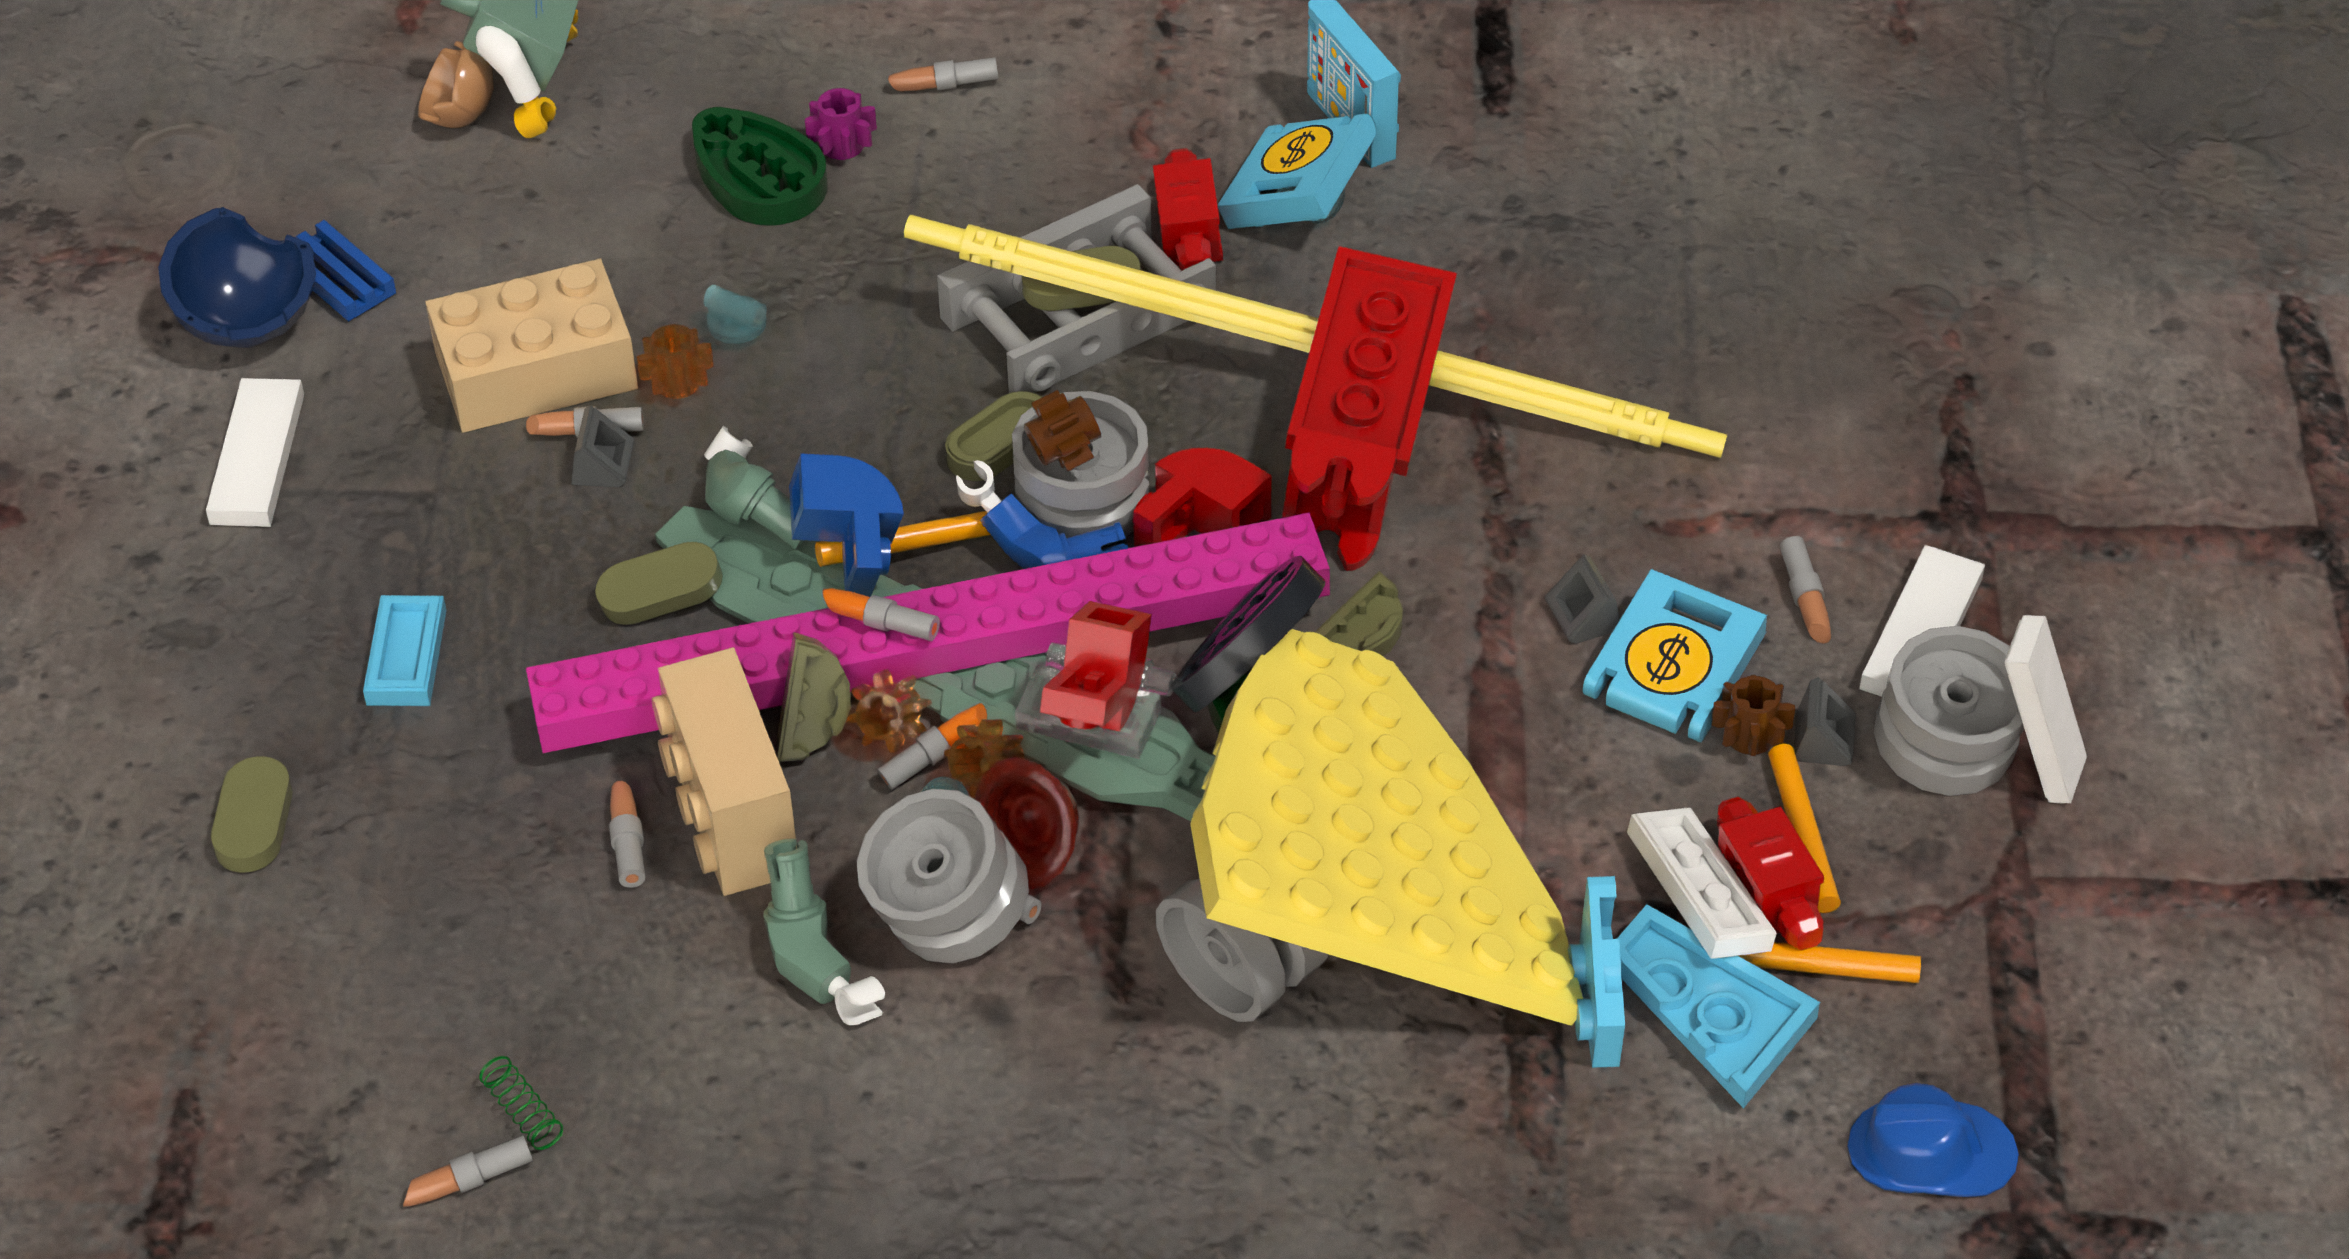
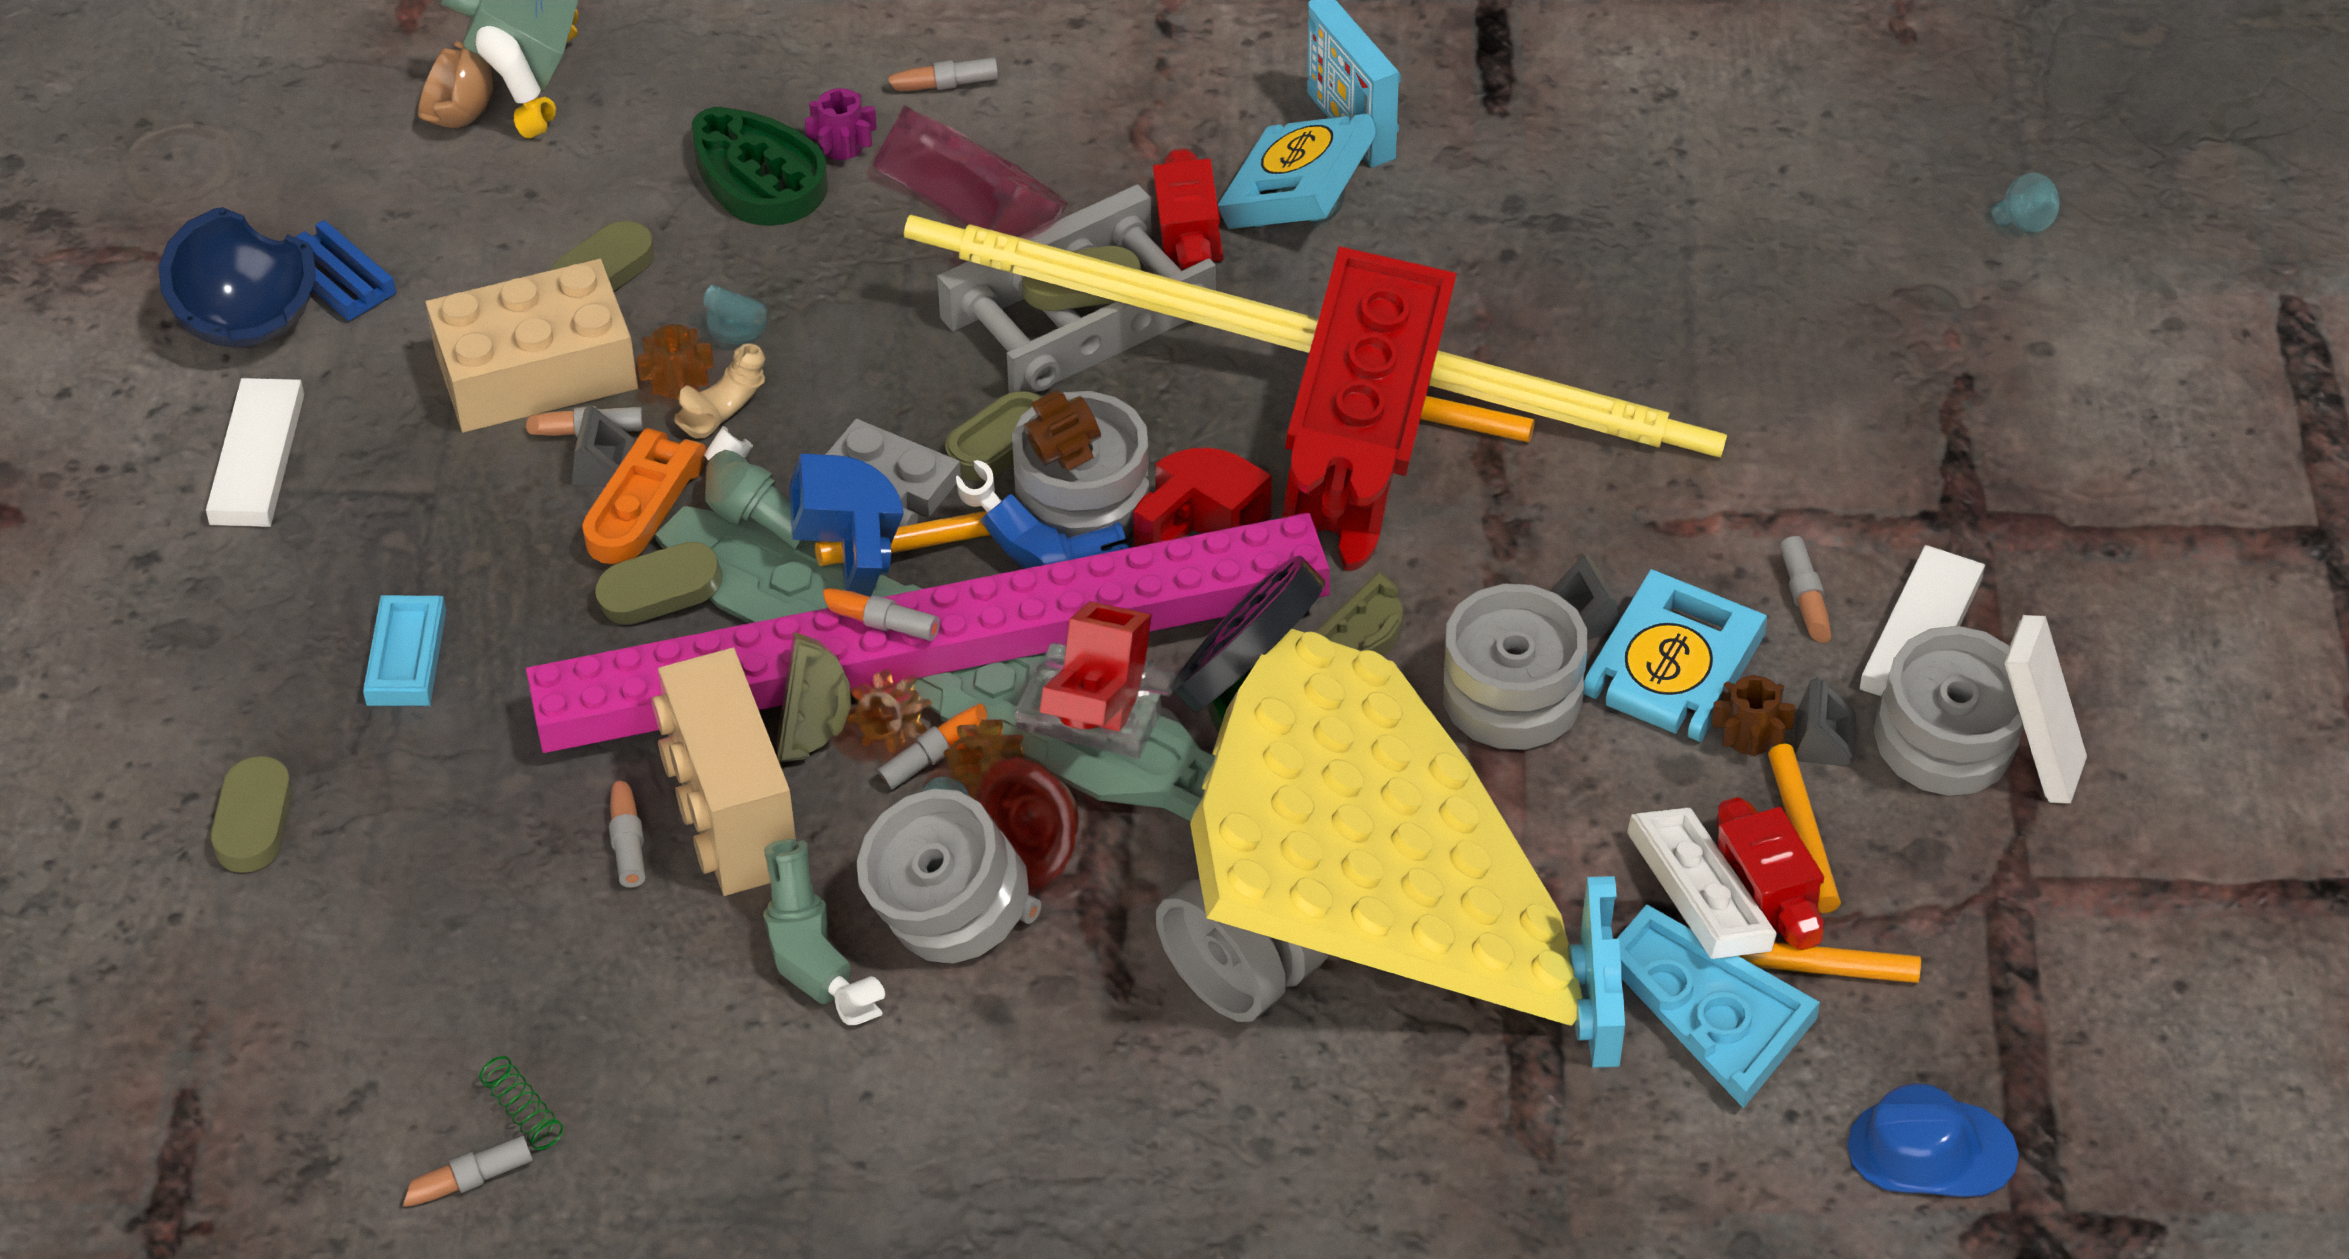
none -> olive tile [550,221,654,292]
none -> orange plate [582,428,707,564]
none -> tan piece [674,343,765,438]
none -> light grey plate [825,419,961,527]
none -> clear pink windscreen [873,105,1068,238]
none -> light orange bar [1421,396,1535,443]
none -> light grey wheel [1443,584,1587,750]
none -> clear light blue plate [1991,173,2059,232]

